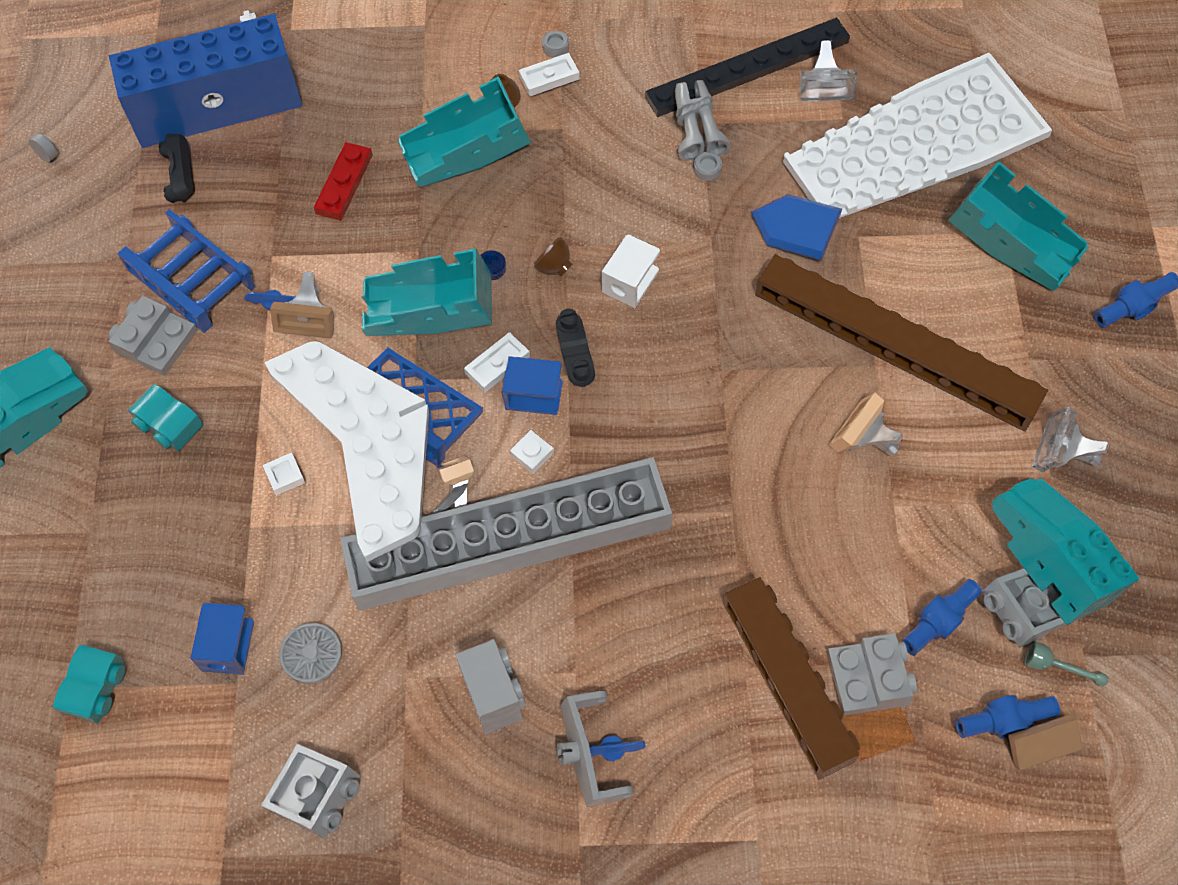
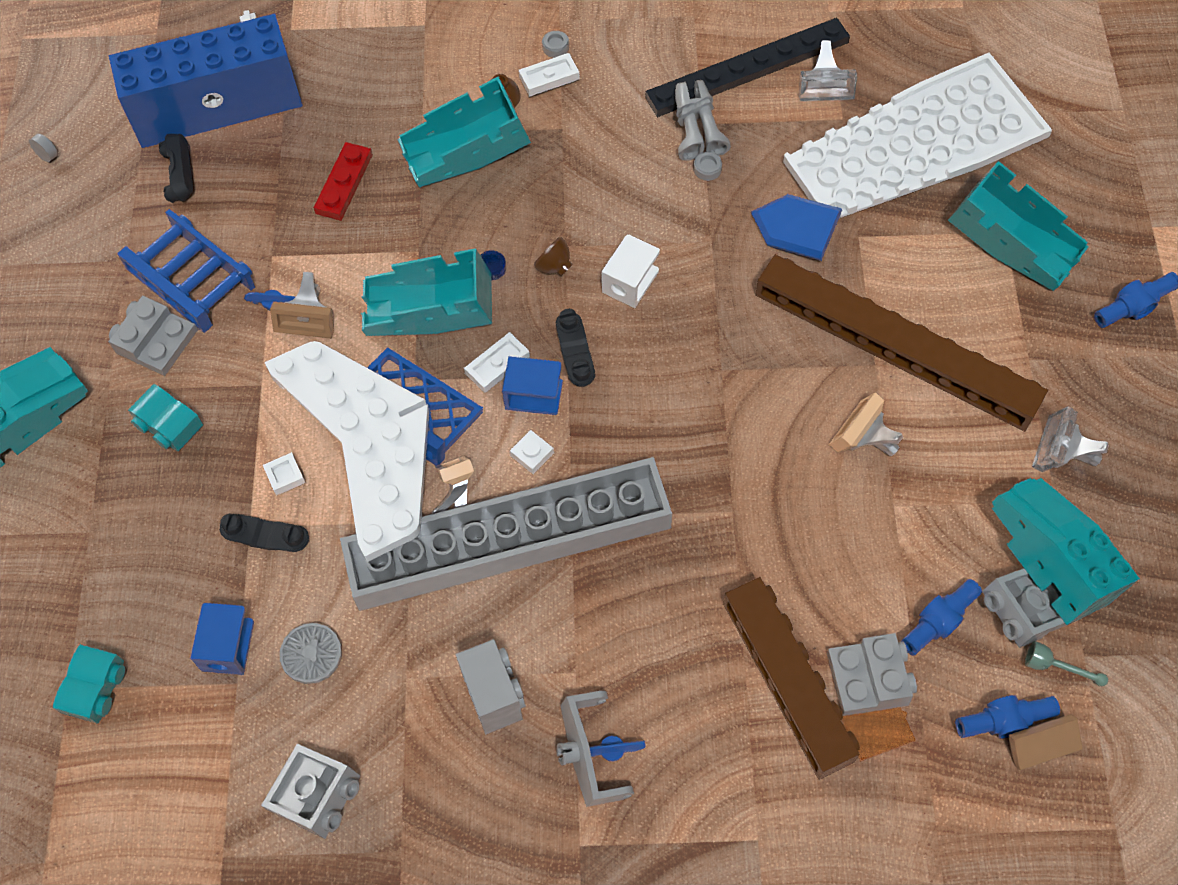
none -> black piece [219,513,309,552]

